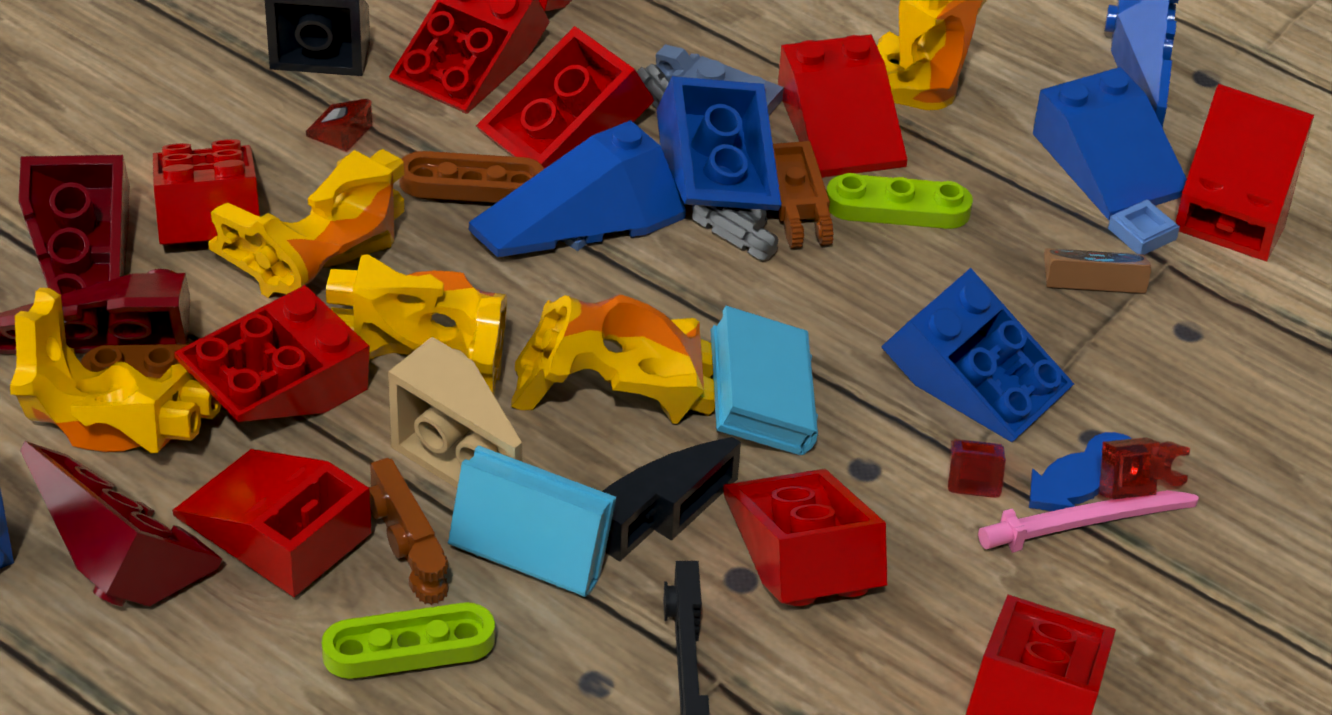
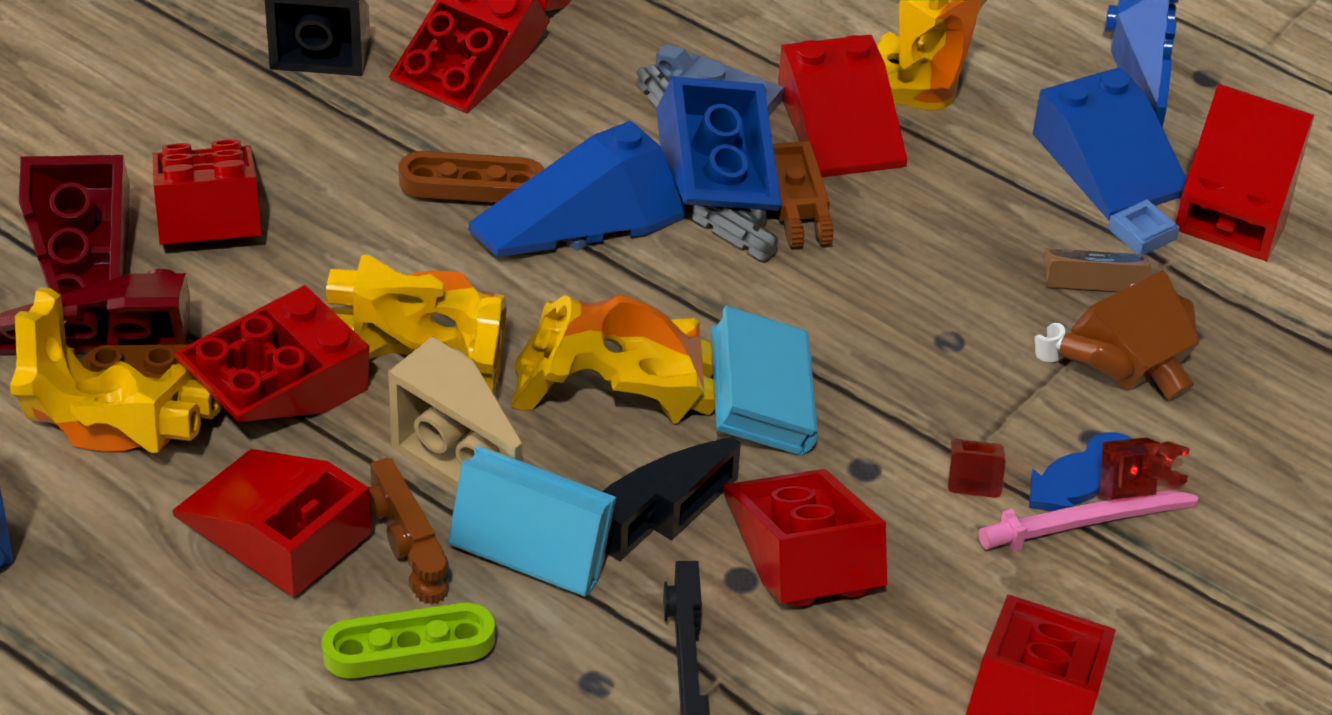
dark red wedge [20,441,223,606] -> none
yellow hips [208,149,404,298] -> none
clear red slope [306,99,372,152] -> none
red slope [476,26,655,169] -> none
lime plate [826,173,973,229] -> none
blue slope [881,268,1074,442] -> none
none -> dark orange torso [1035,270,1199,401]

